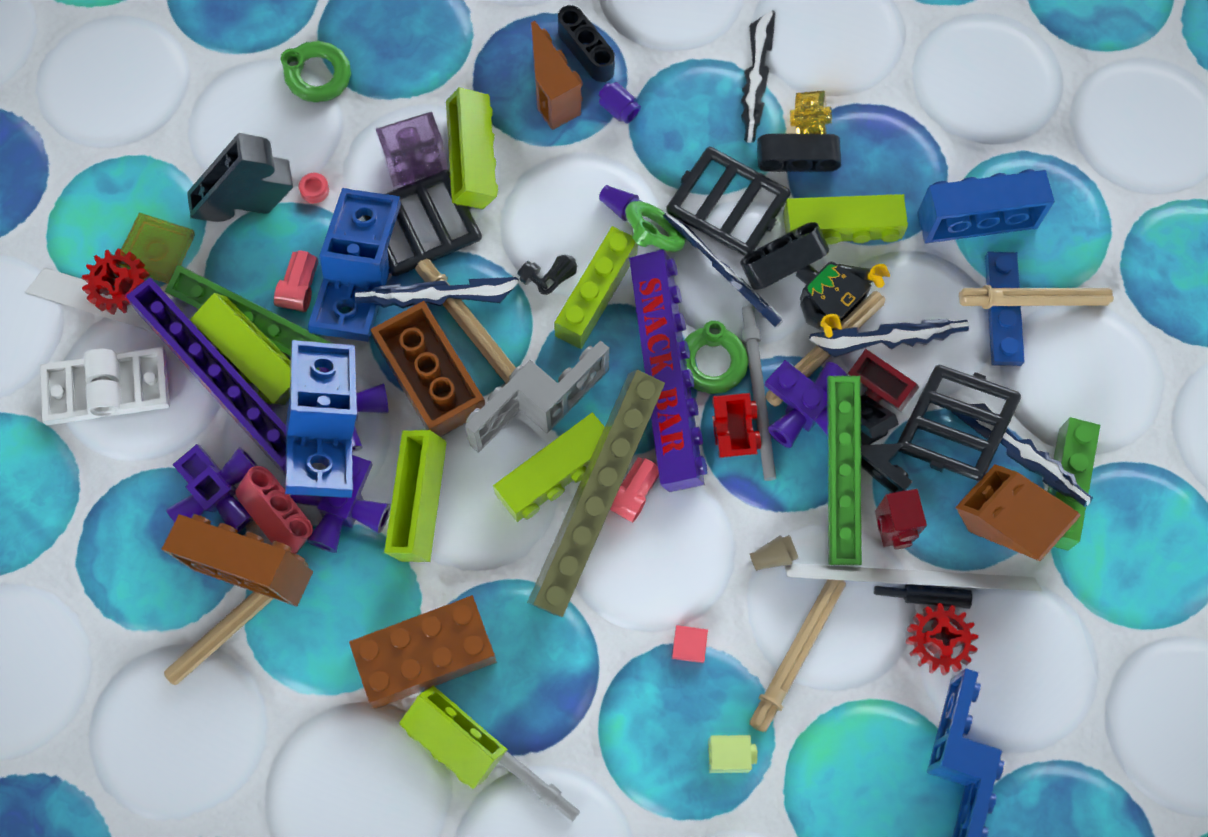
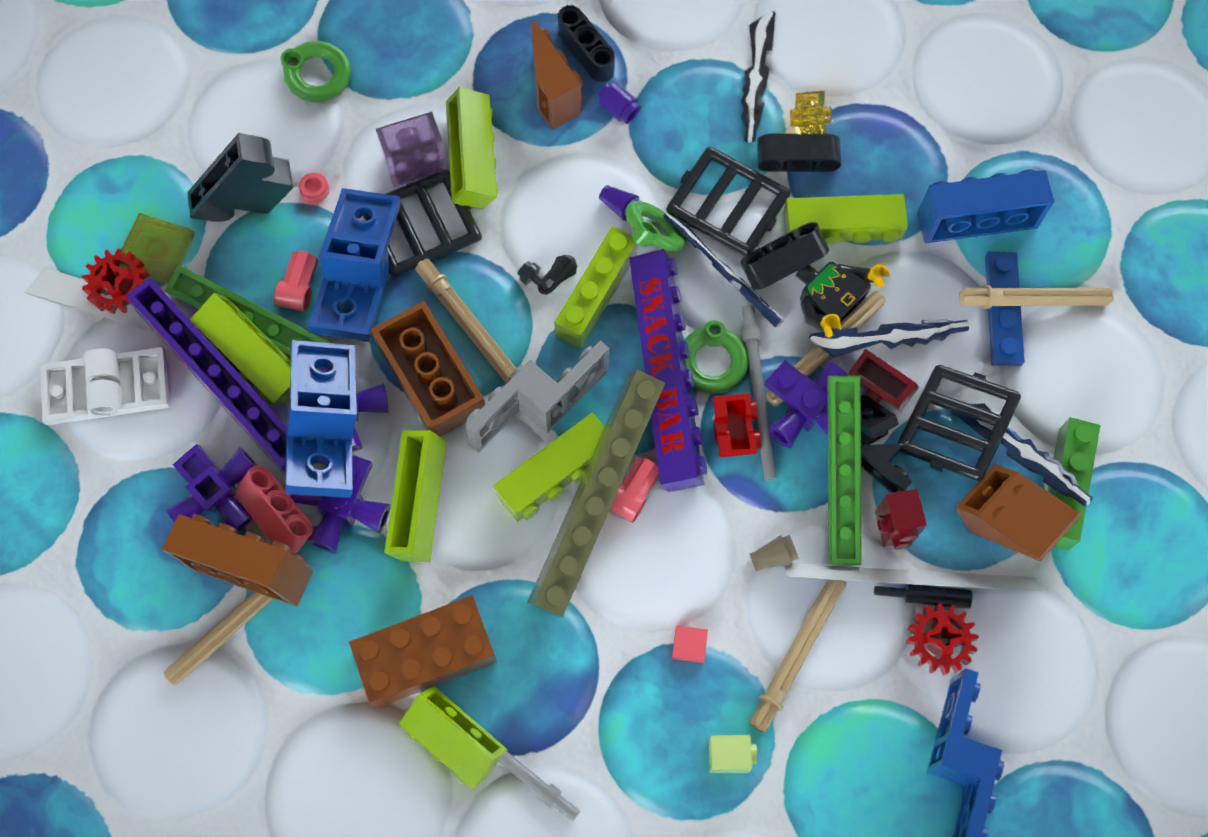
dark blue sword [355,277,519,308] -> none

